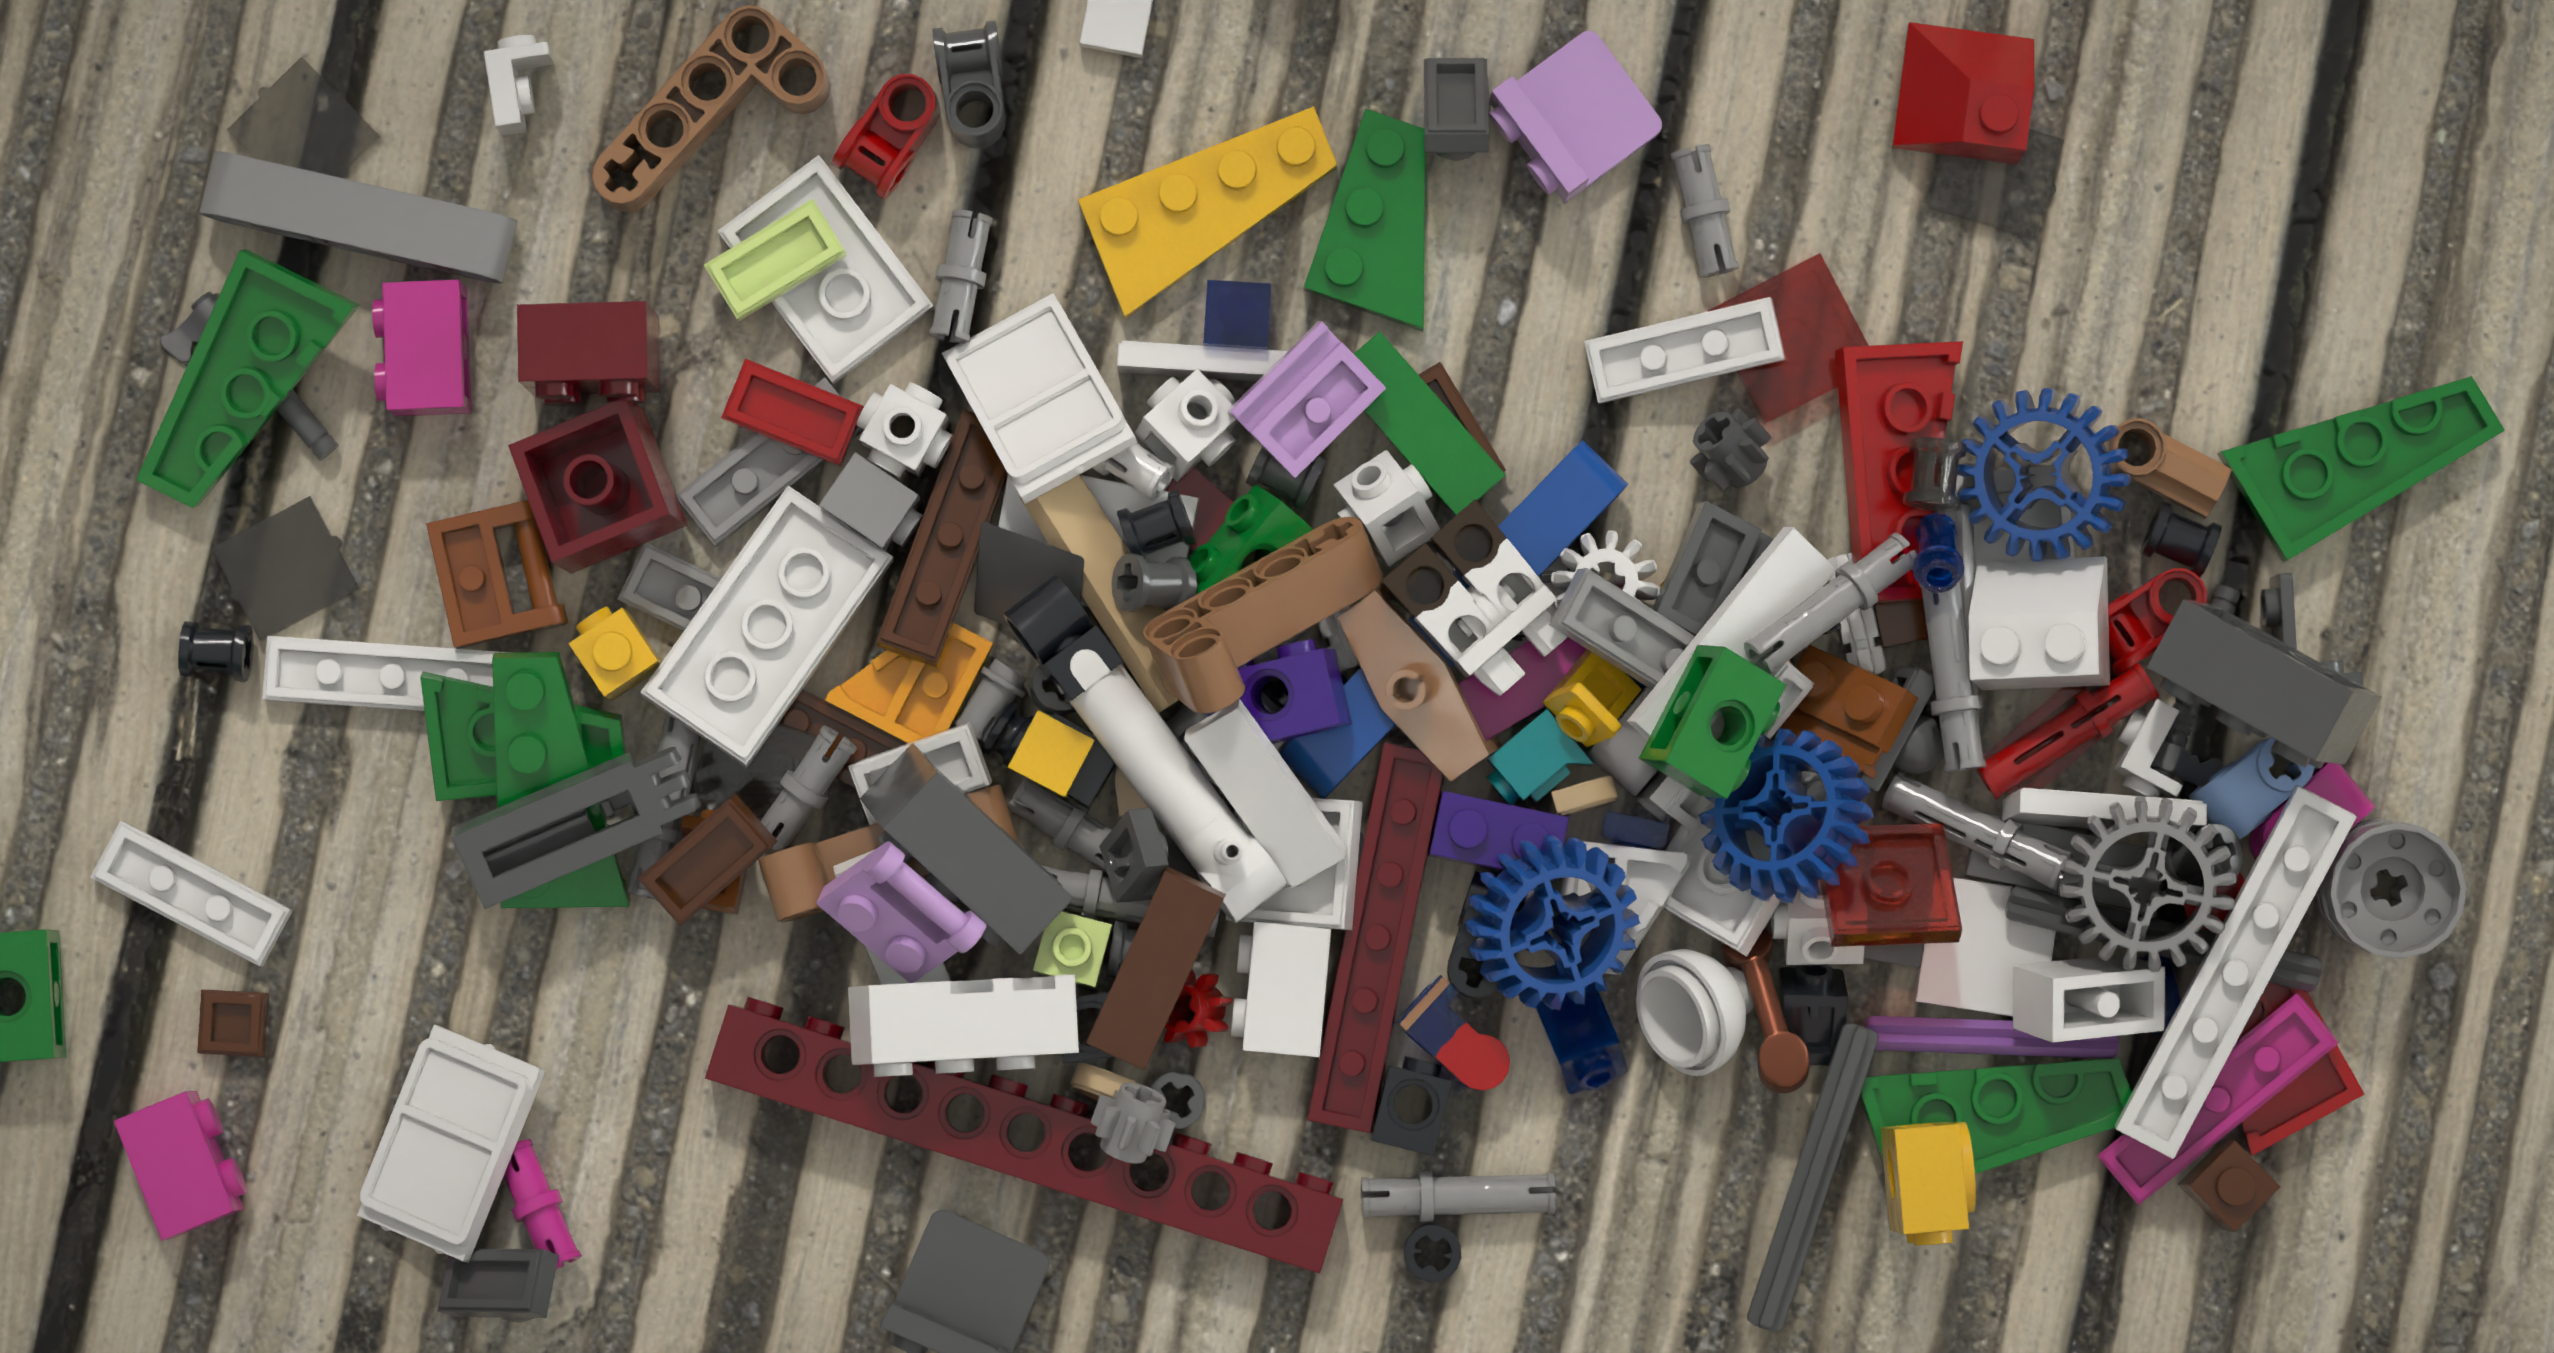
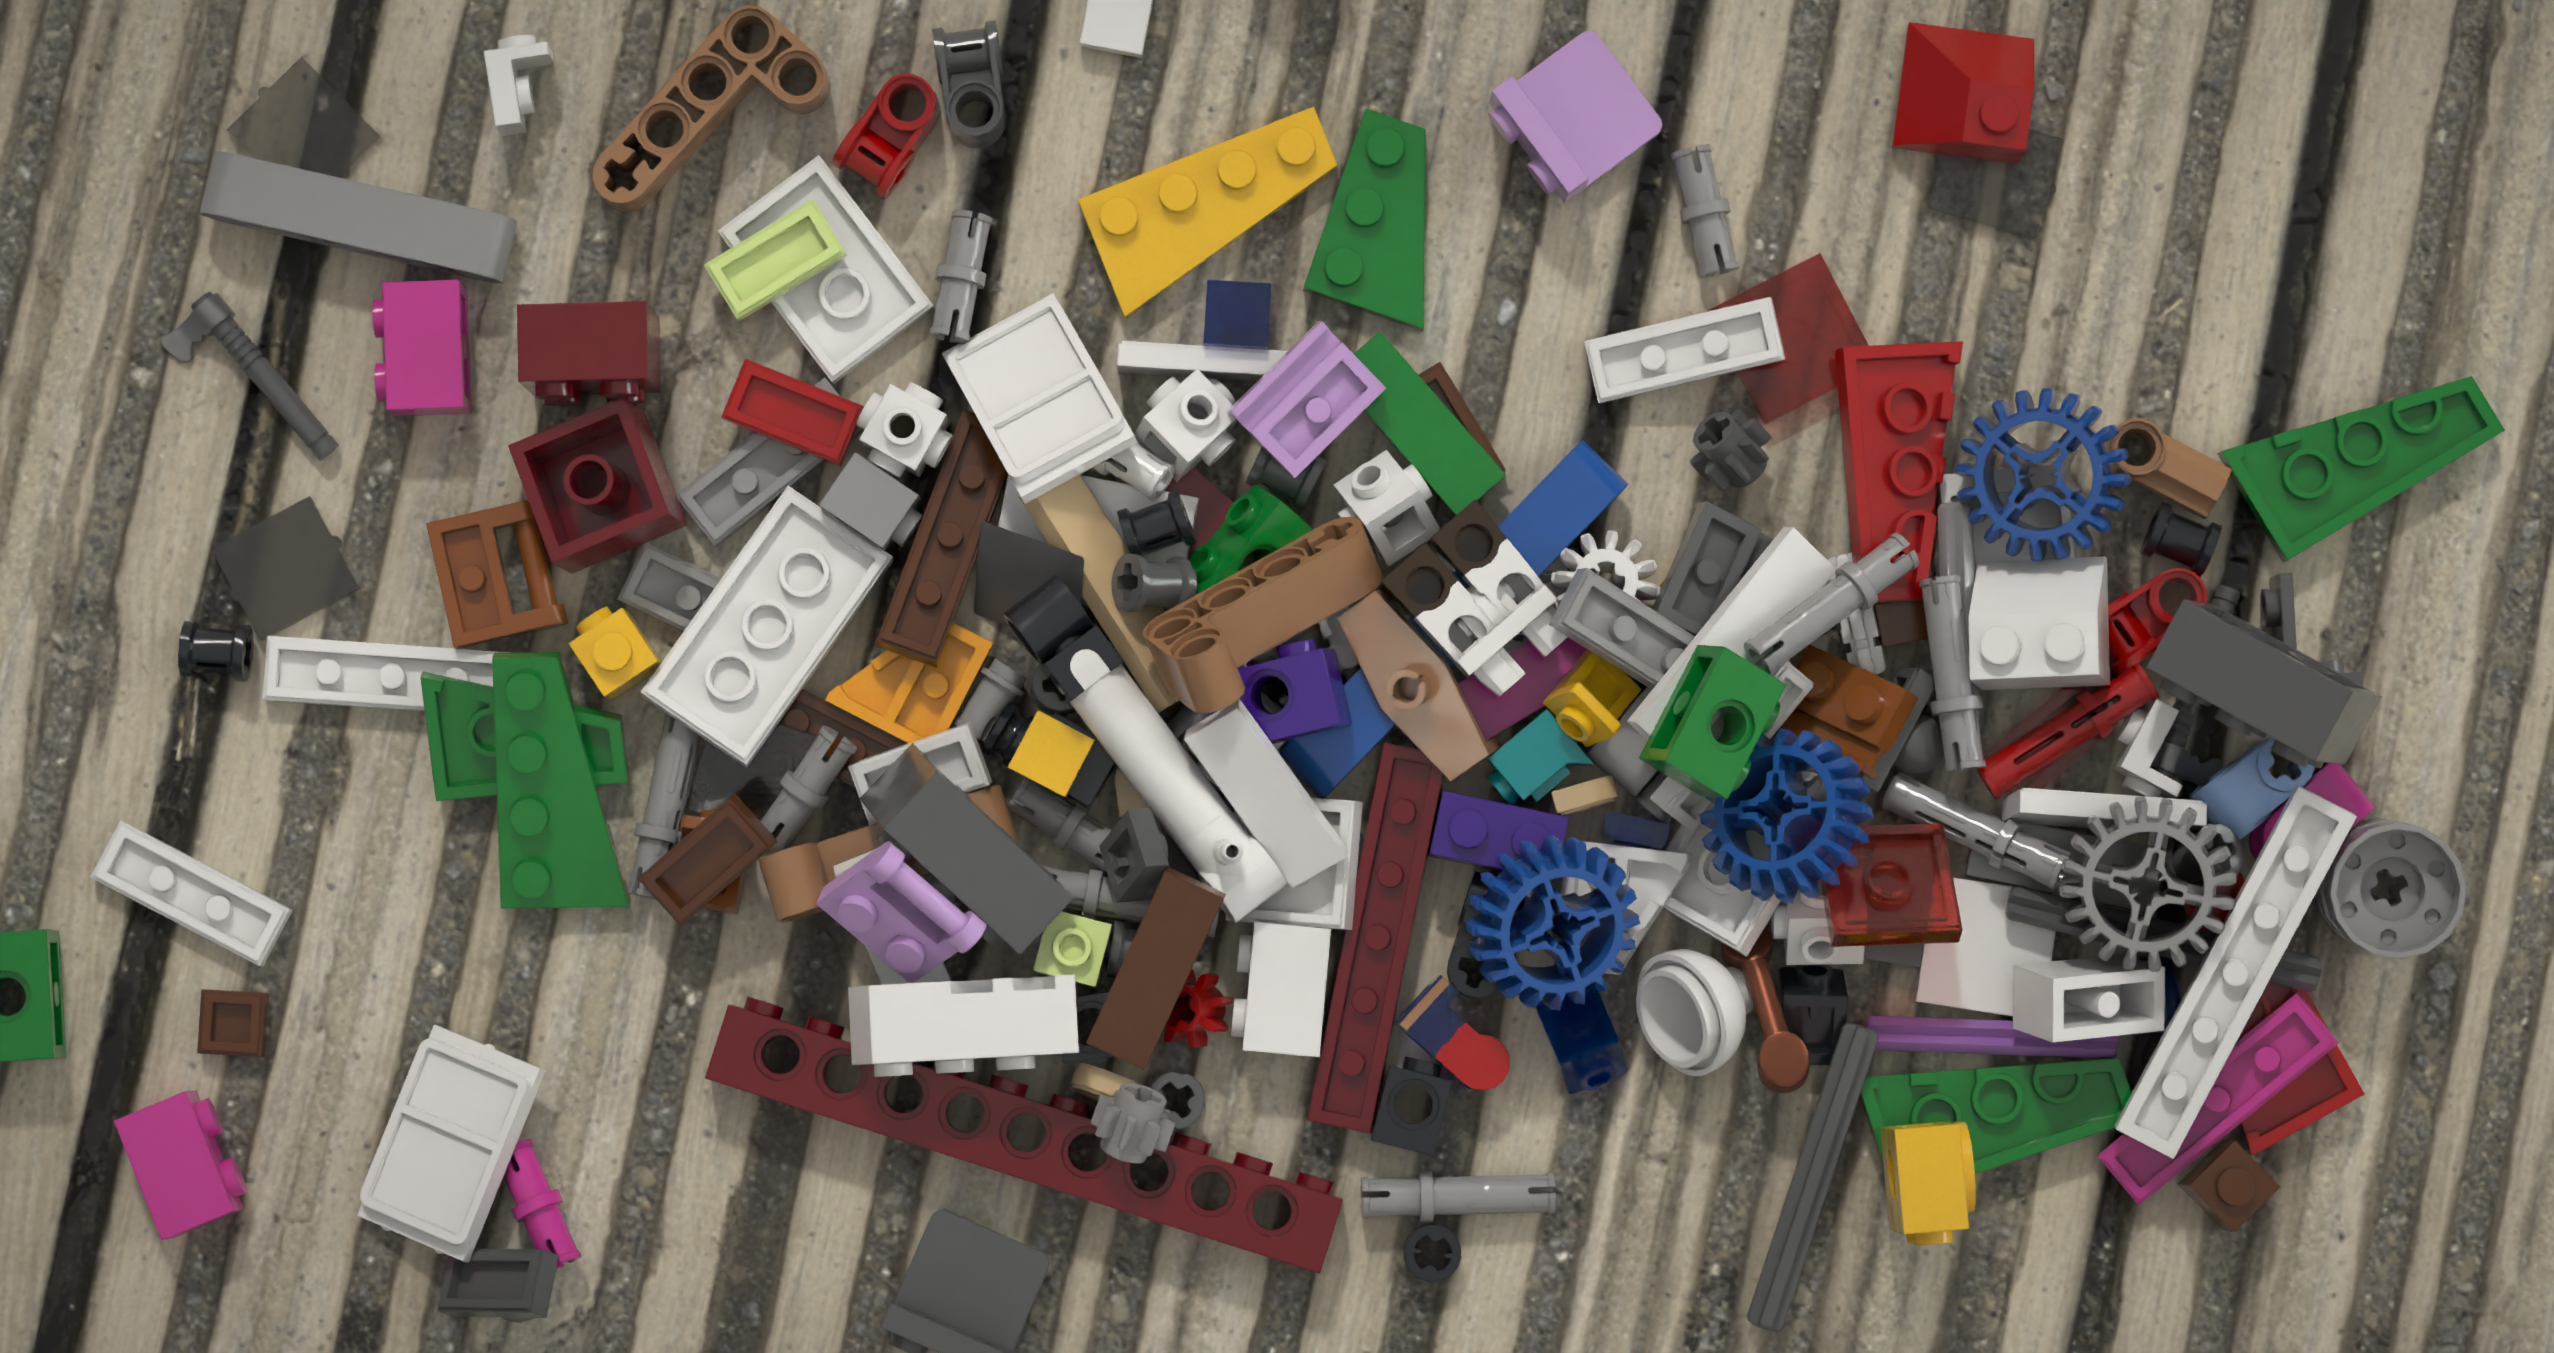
green wing [136,249,360,508] -> none
dark grey hinge [451,747,702,909] -> none
dark grey tile [1424,58,1489,161] -> none
clear smoke bush [1903,437,1967,512] -> none
clear blue pin [1912,513,1965,593] -> none

